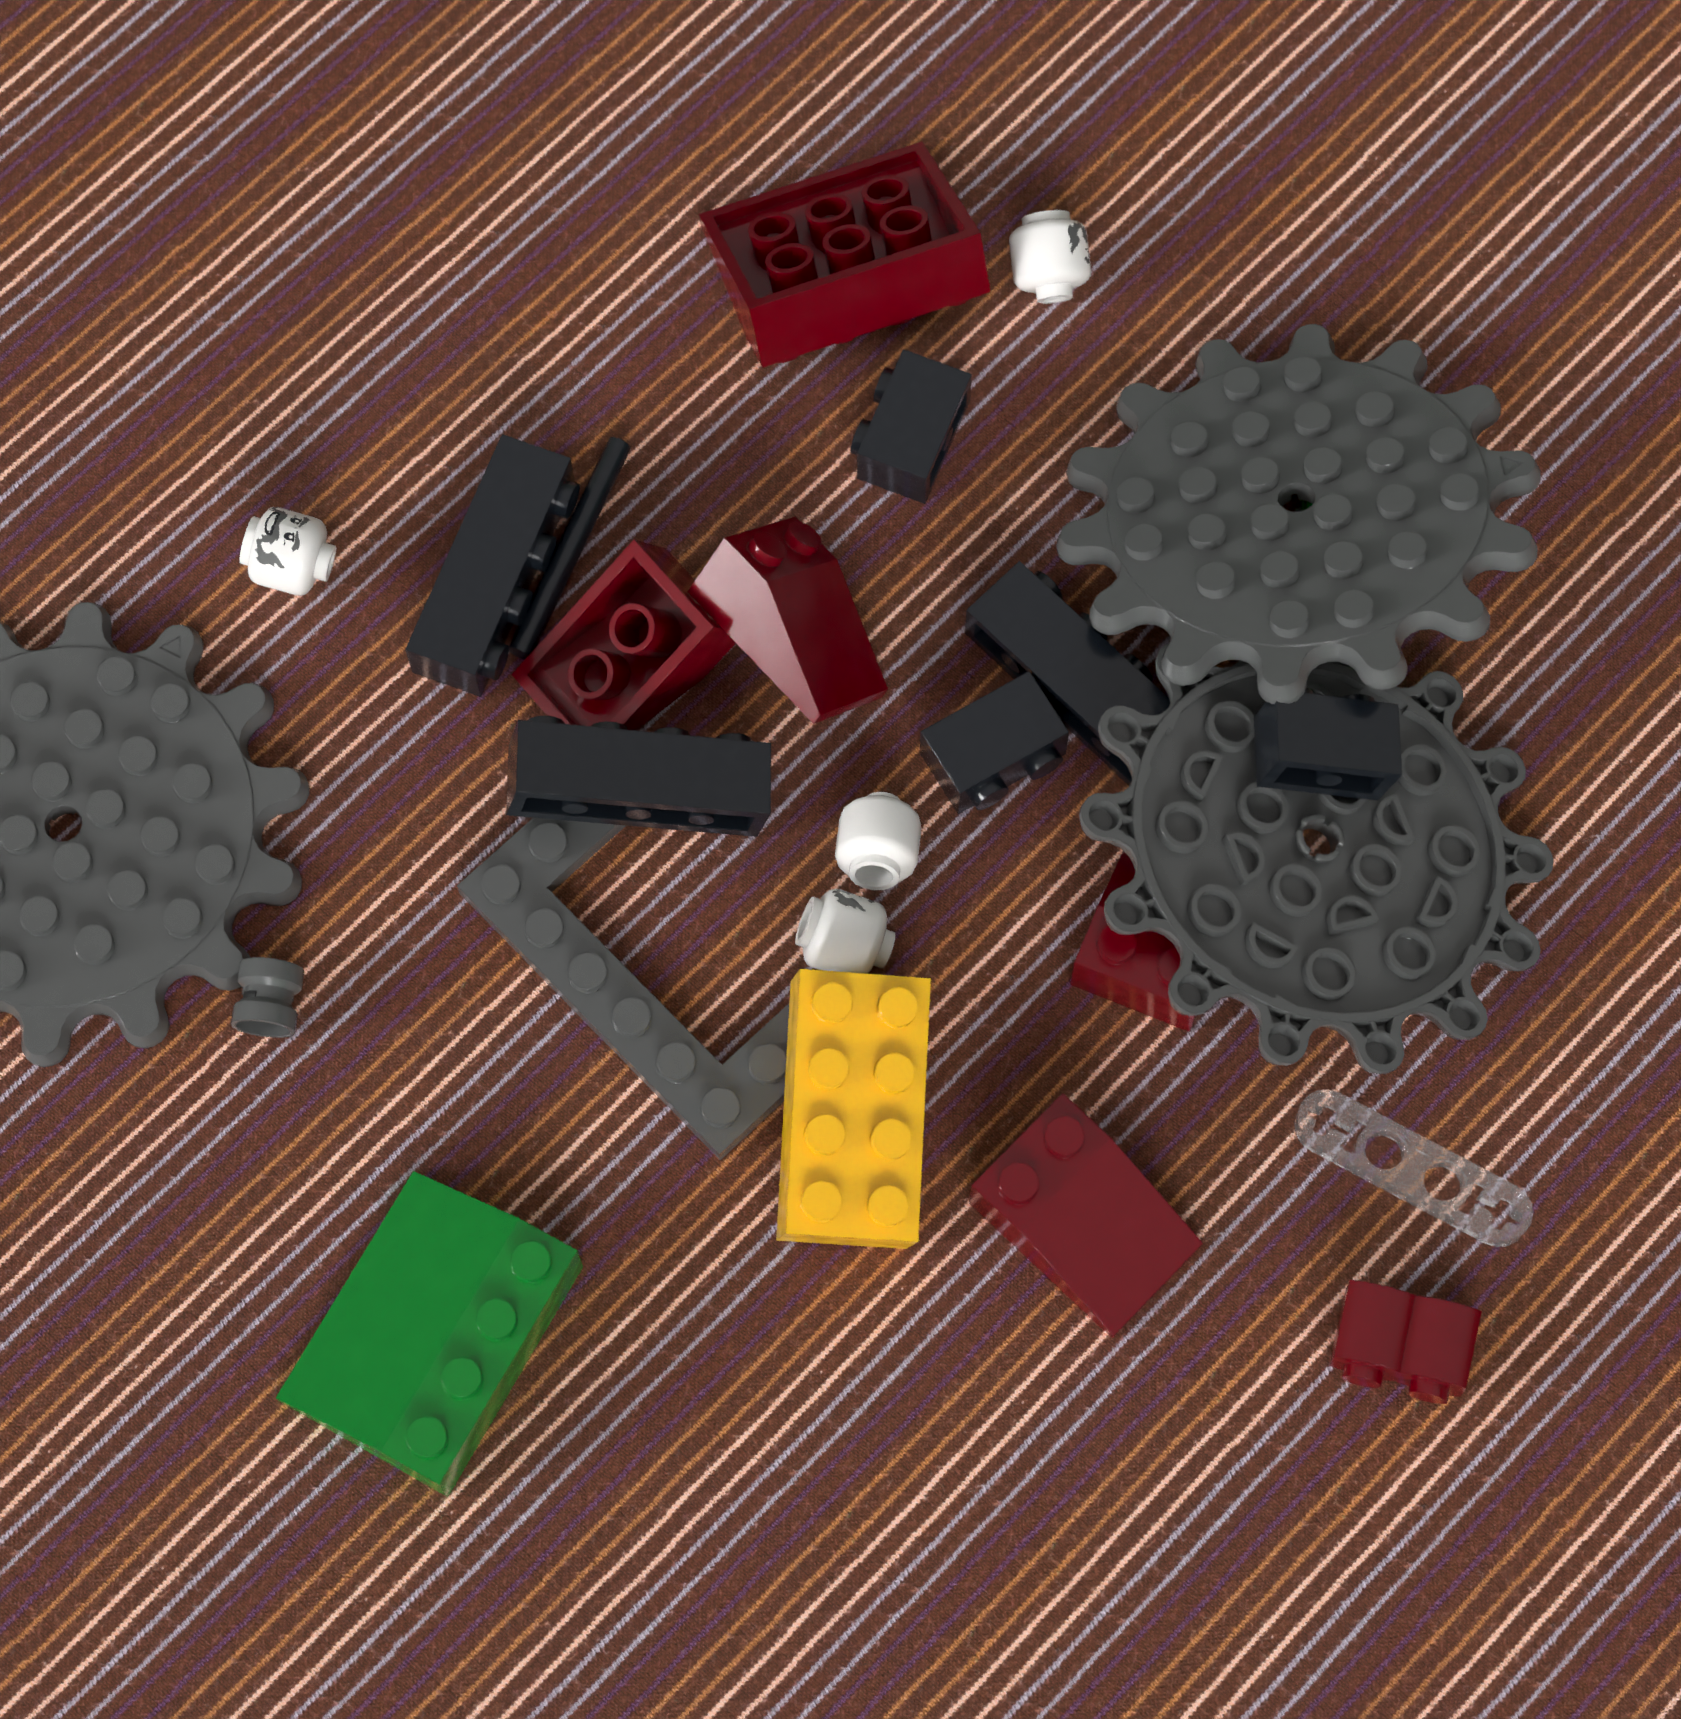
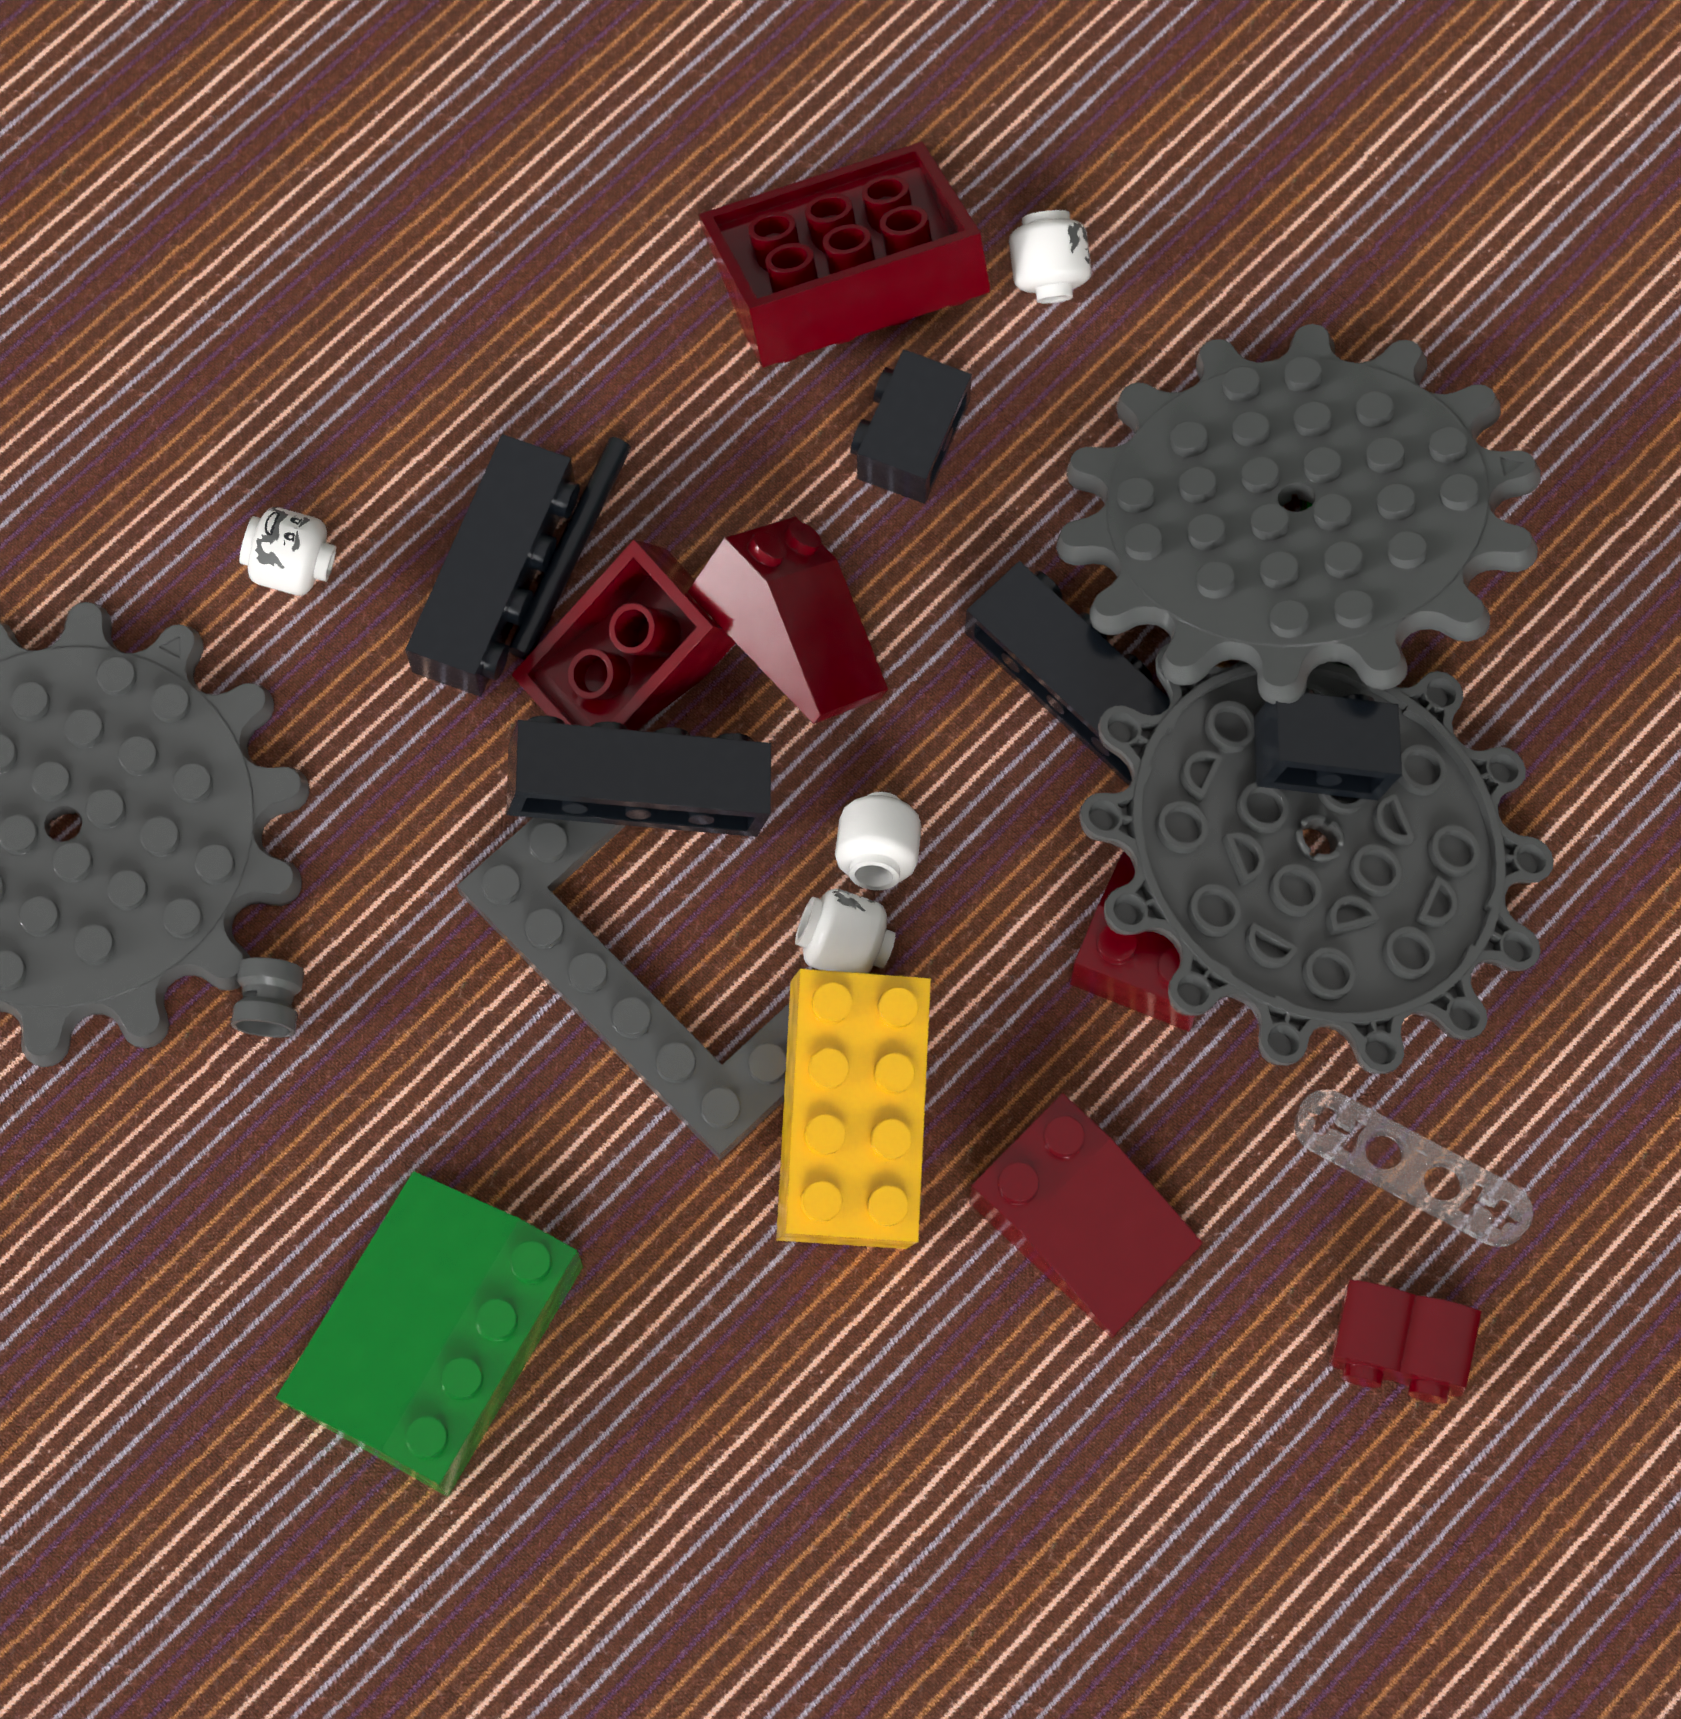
black brick [920,671,1069,814] -> none

